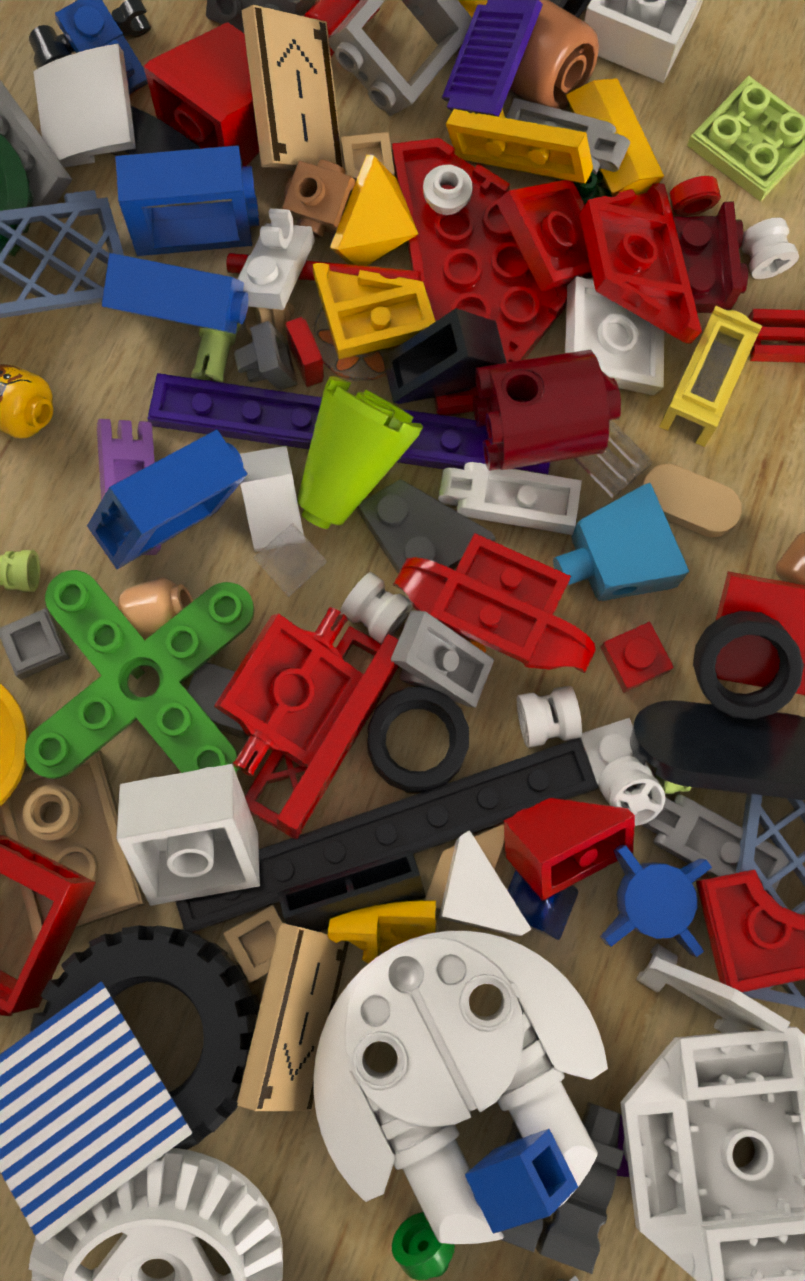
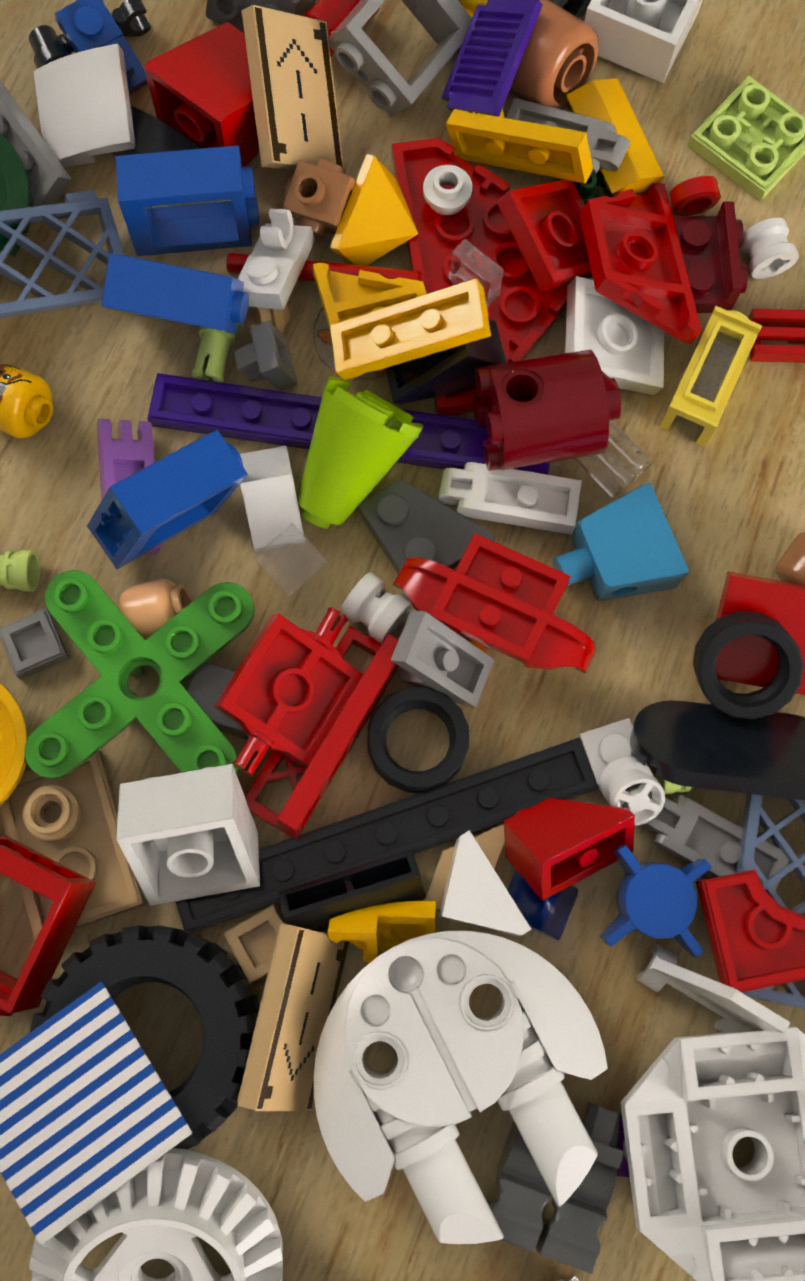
red tile [285,316,324,388] -> none
tan plate [341,132,395,181] -> none
green tile [392,1212,455,1280] -> none
blue brick [465,1129,578,1234] -> none
white wheel [517,686,582,748] -> none
red plate [600,621,674,693] -> none
tan tile [641,464,742,537] -> none
none -> yellow hinge [330,278,491,380]
none -> clear plate [449,239,504,307]

